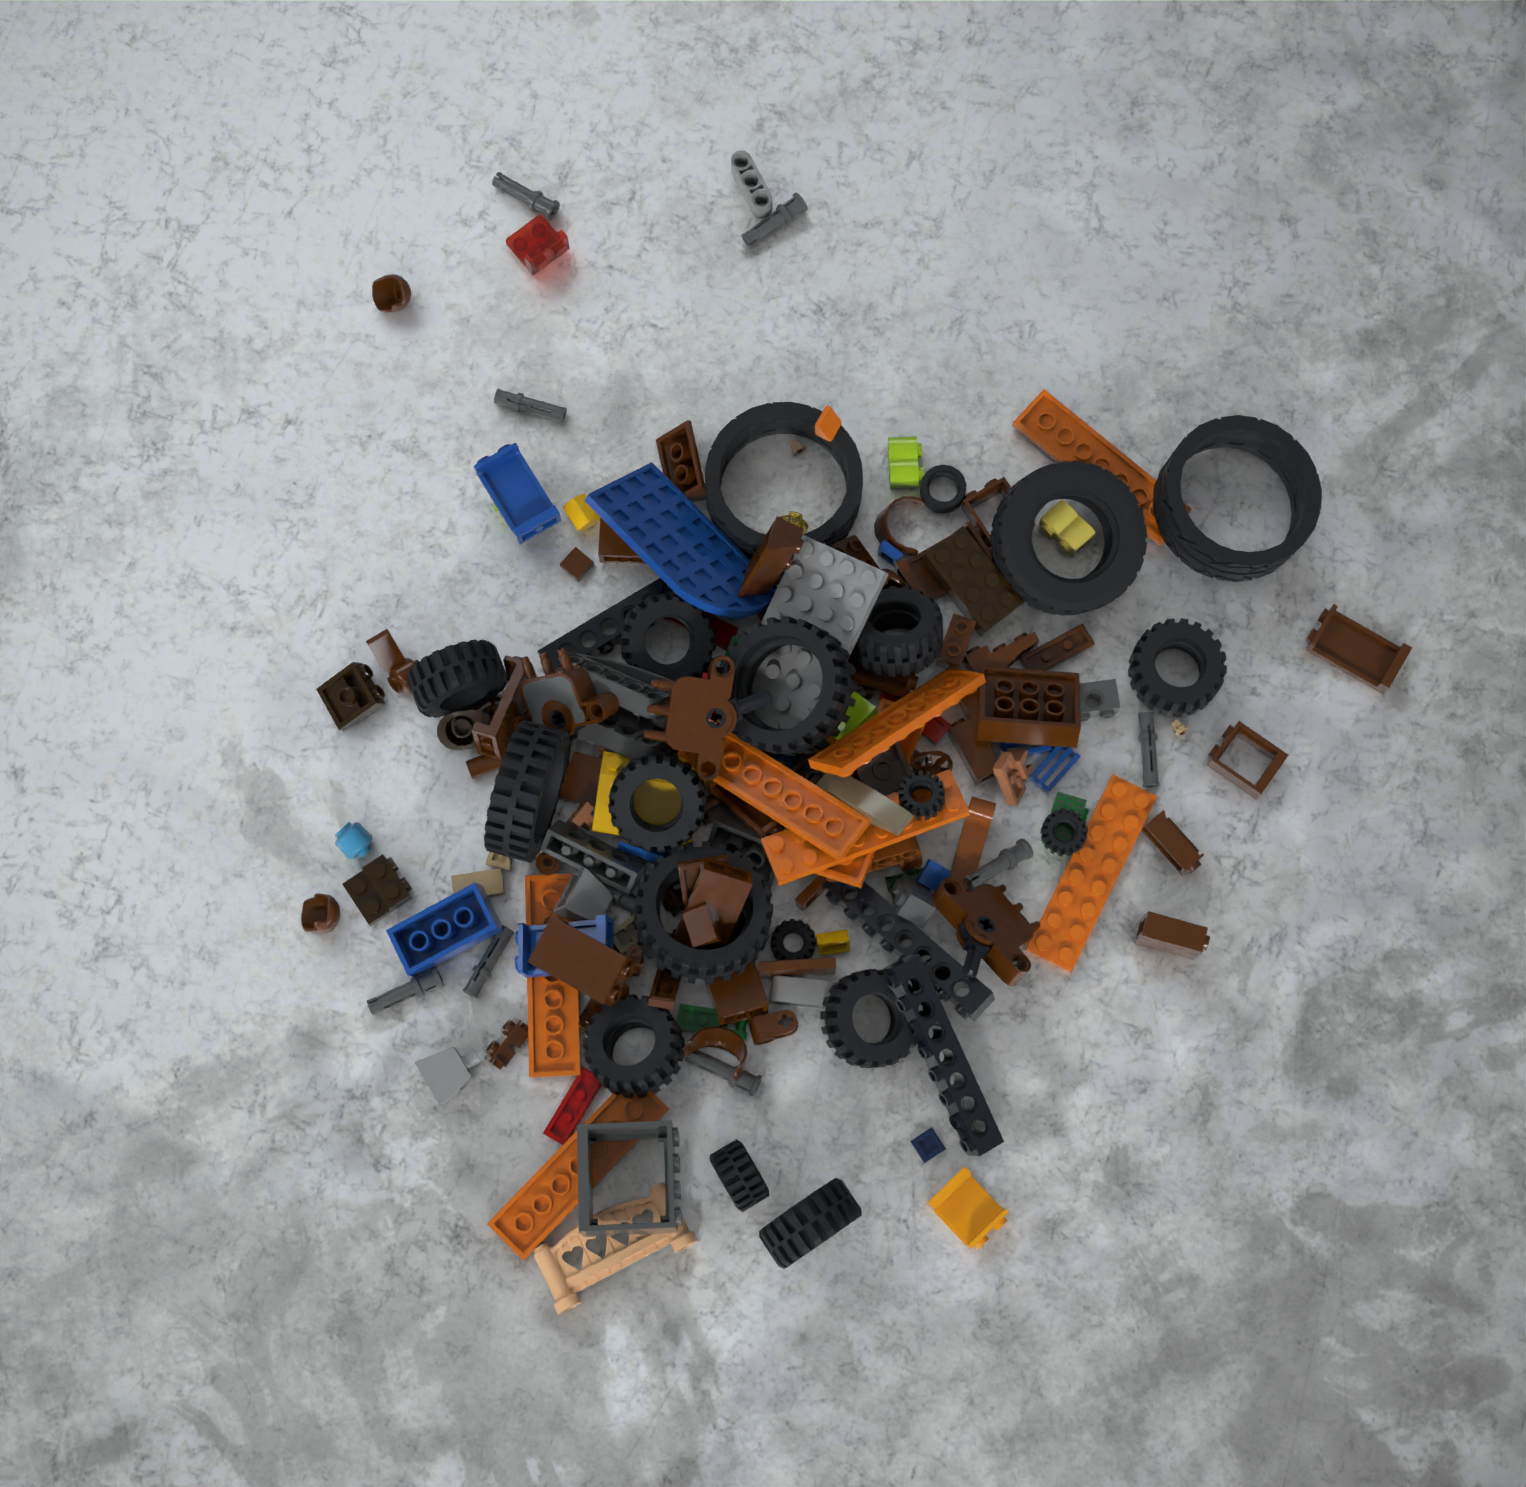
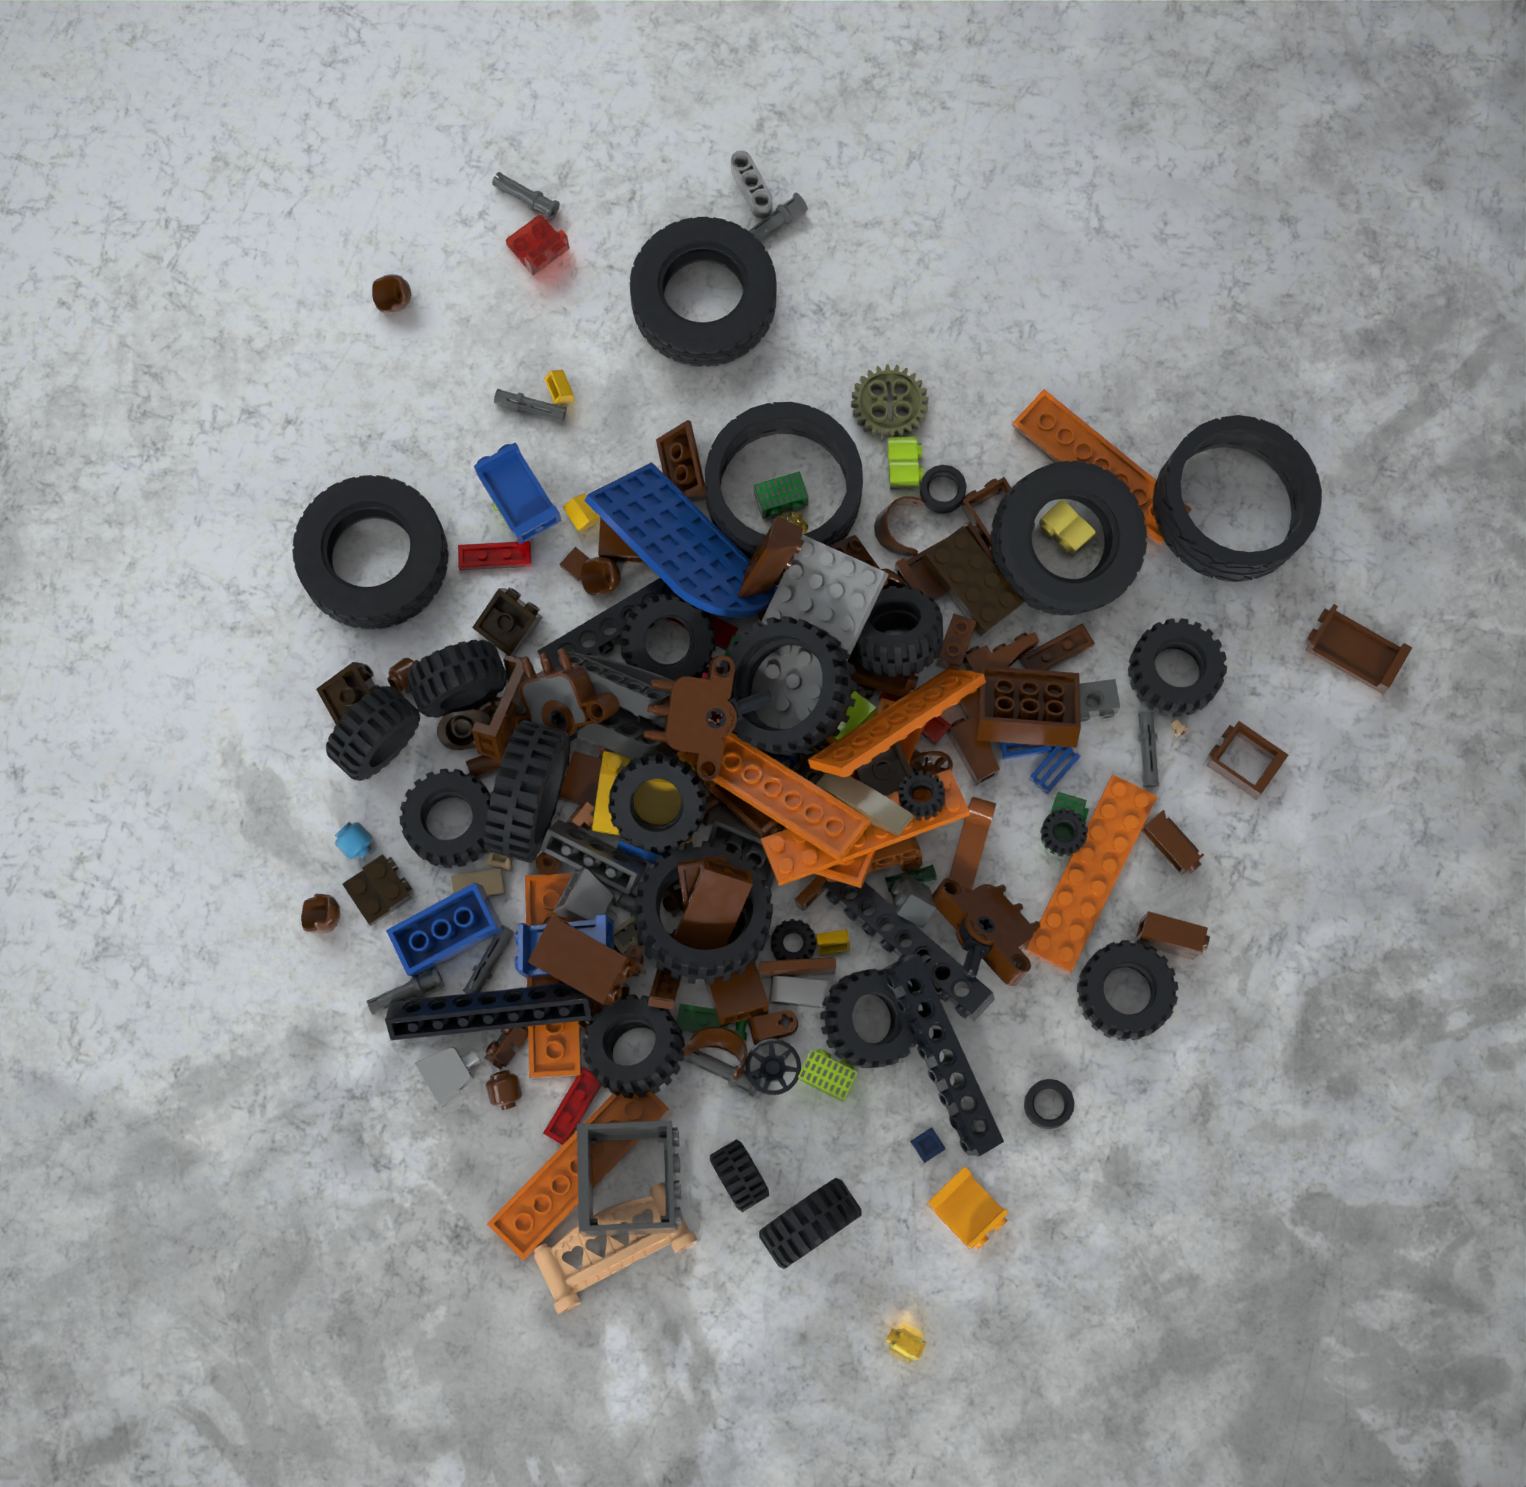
reddish brown slope [366,629,405,672] -> none
reddish brown slope [682,902,727,950] -> none
tan piece [789,439,806,456] -> none
orange slope [815,405,842,442] -> none
blue tile [878,540,903,567] -> none
blue tile [916,859,952,891] -> none
dark grey pin [964,838,1033,890] -> none
nougat plate [993,749,1033,806] -> none
none -> black tyre [292,475,448,630]
none -> black tyre [326,686,420,781]
none -> black brick [385,983,595,1041]
none -> black tyre [399,768,491,868]
none -> red tile [458,541,532,571]
none -> dark brown plate [472,587,543,657]
none -> reddish brown head [486,1070,522,1110]
none -> yellow piece [544,370,575,406]
none -> reddish brown hair [580,556,621,596]
none -> black tyre [630,217,777,367]
none -> black wheel [745,1039,801,1095]
none -> green brick [754,471,809,519]
none -> lime brick [798,1048,858,1102]
none -> olive gear [851,364,929,440]
none -> clear yellow head [886,1323,926,1364]
none -> black tyre [1024,1079,1075,1129]
none -> black tyre [1077,940,1179,1041]

